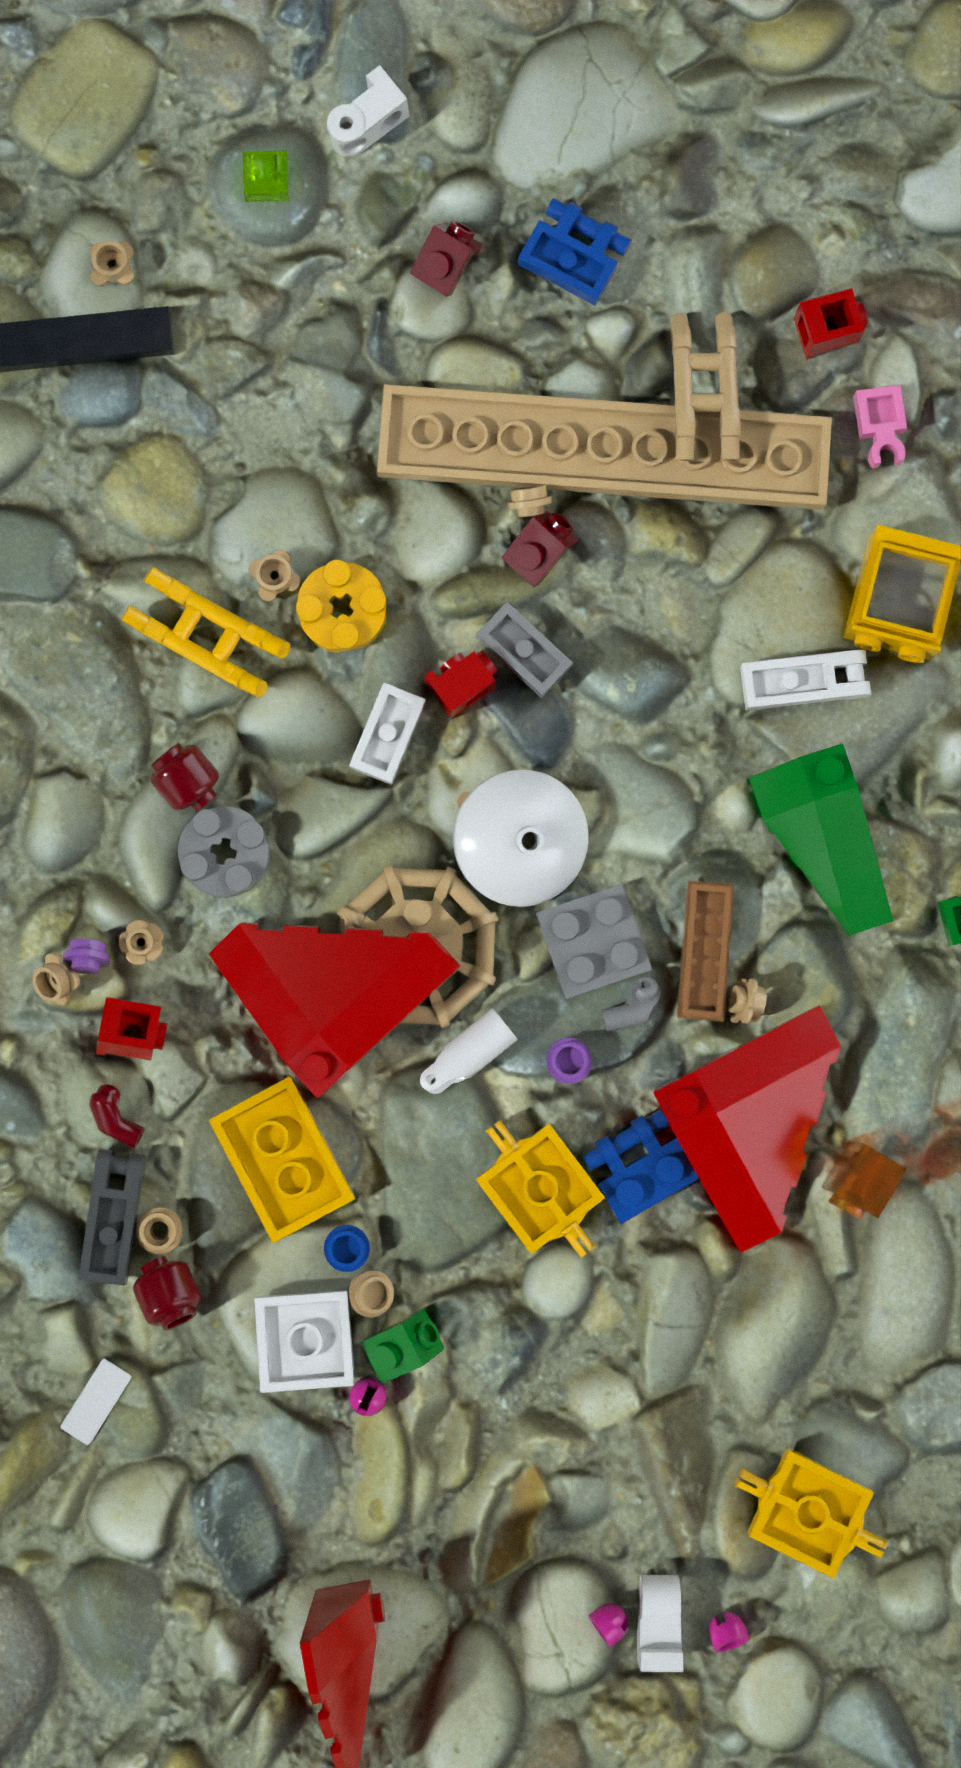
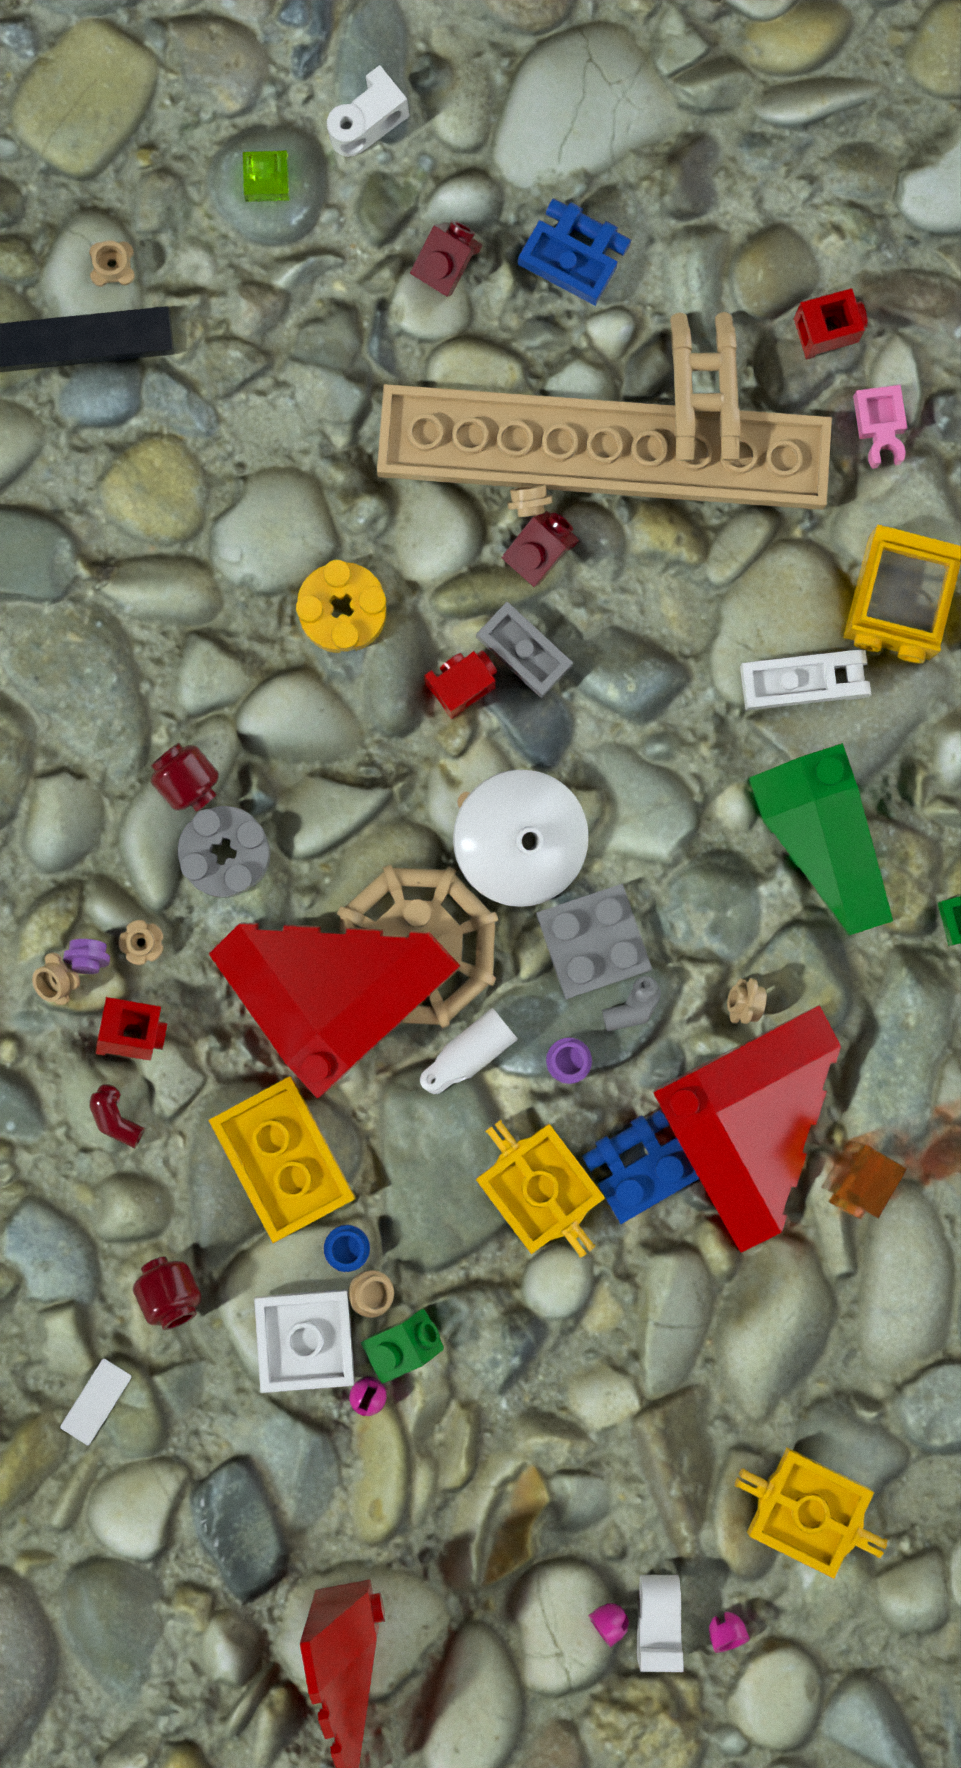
dark grey plate [78,1149,146,1286] -> none
yellow piece [121,566,290,698] -> none
tan plate [136,1207,183,1254] -> none
tan plate [248,550,301,602] -> none
white plate [349,682,426,785] -> none
medium nougat plate [677,881,734,1022] -> none

